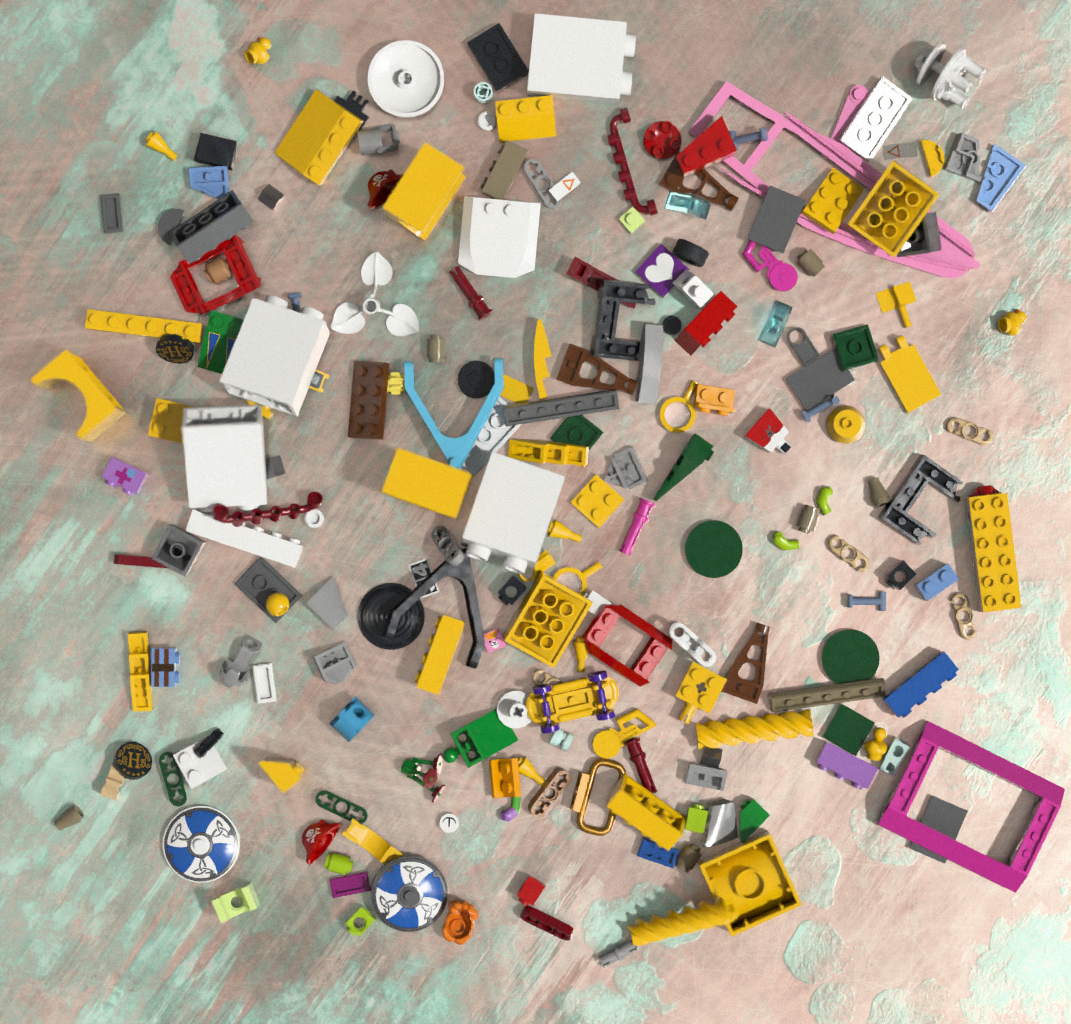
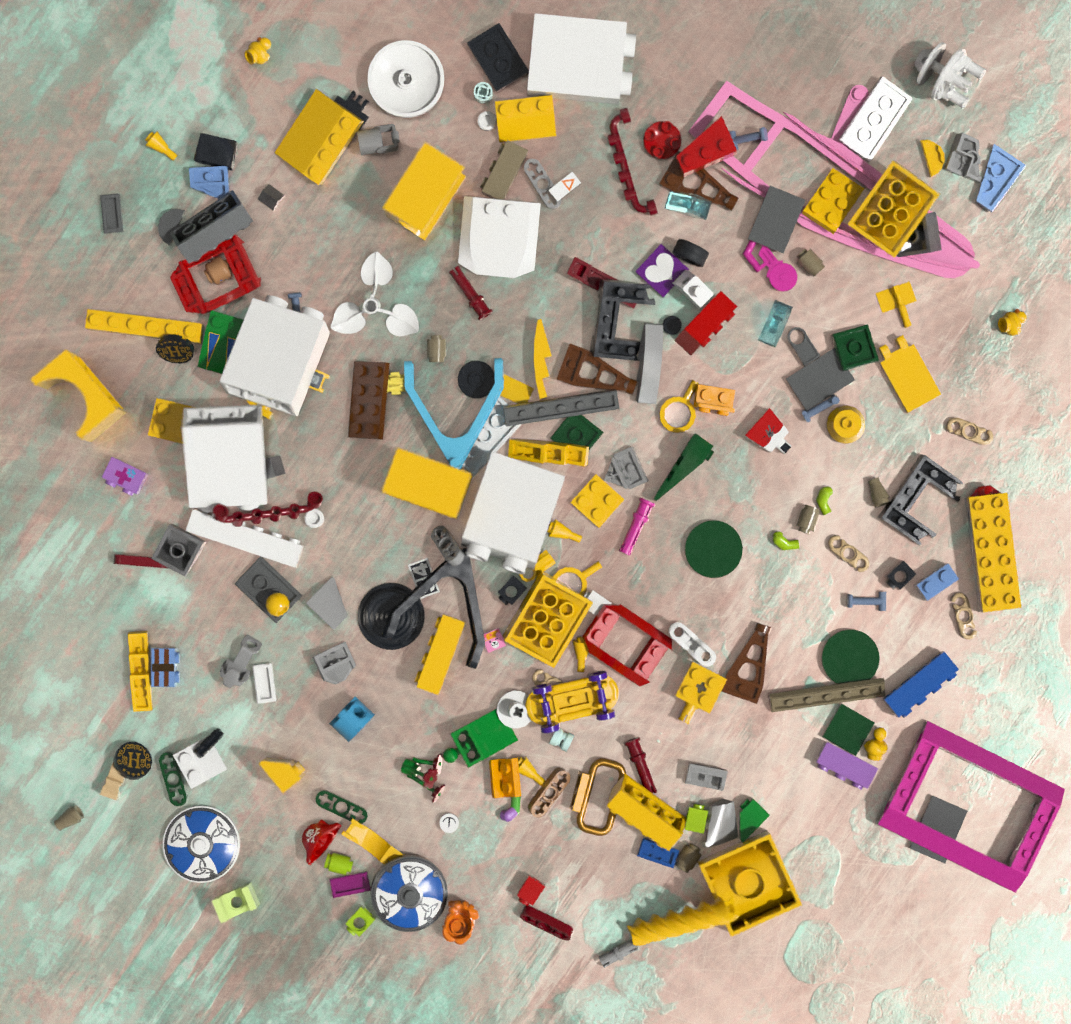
red hat [368,169,404,210] -> none
yellow piece [592,708,656,759] -> none
yellowish green plate [618,207,645,234] -> none
yellow piece [696,709,813,750] -> none
flat silver slope [699,746,723,768] -> none
light aqua leg [879,736,910,776] -> none
clear smoke sticker [883,142,918,160] -> none

